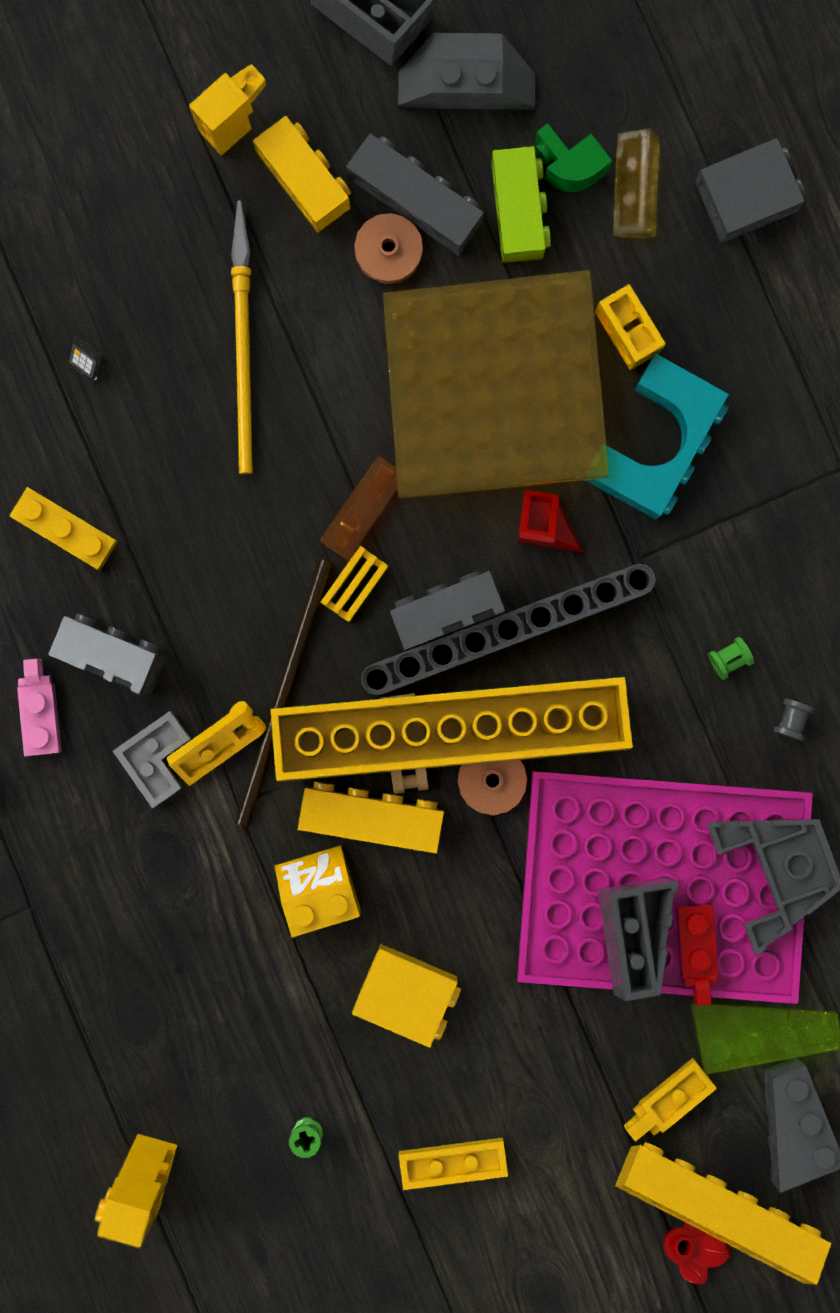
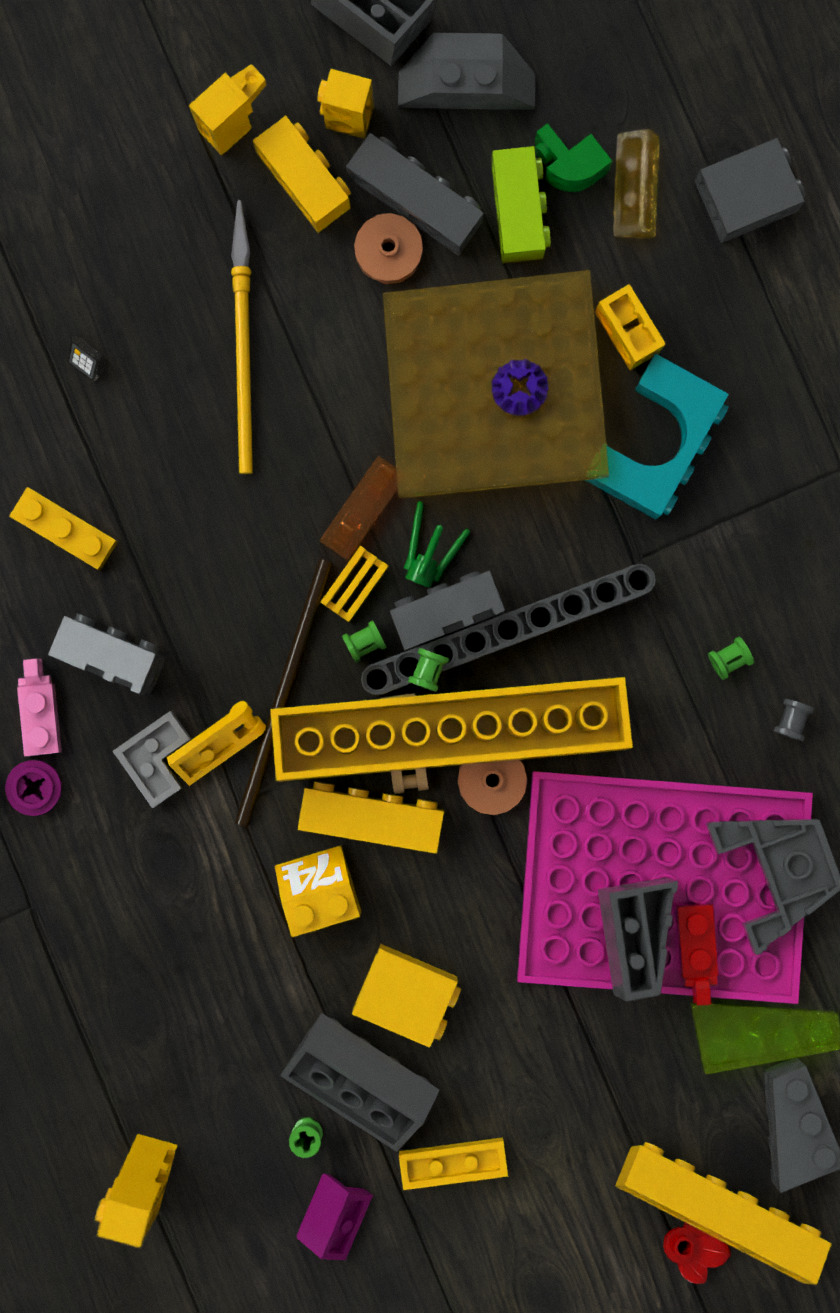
red slope [516,490,584,554] -> none
yellow hinge [624,1058,716,1142] -> none
none -> magenta gear [5,760,62,816]
none -> dark grey slope [280,1013,440,1152]
none -> magenta panel [297,1174,373,1260]
none -> yellow brick [317,69,374,139]
none -> bright green bush [342,620,387,663]
none -> green plant [404,501,470,588]
none -> bright green bush [408,648,449,692]
none -> dark purple gear [492,359,548,415]

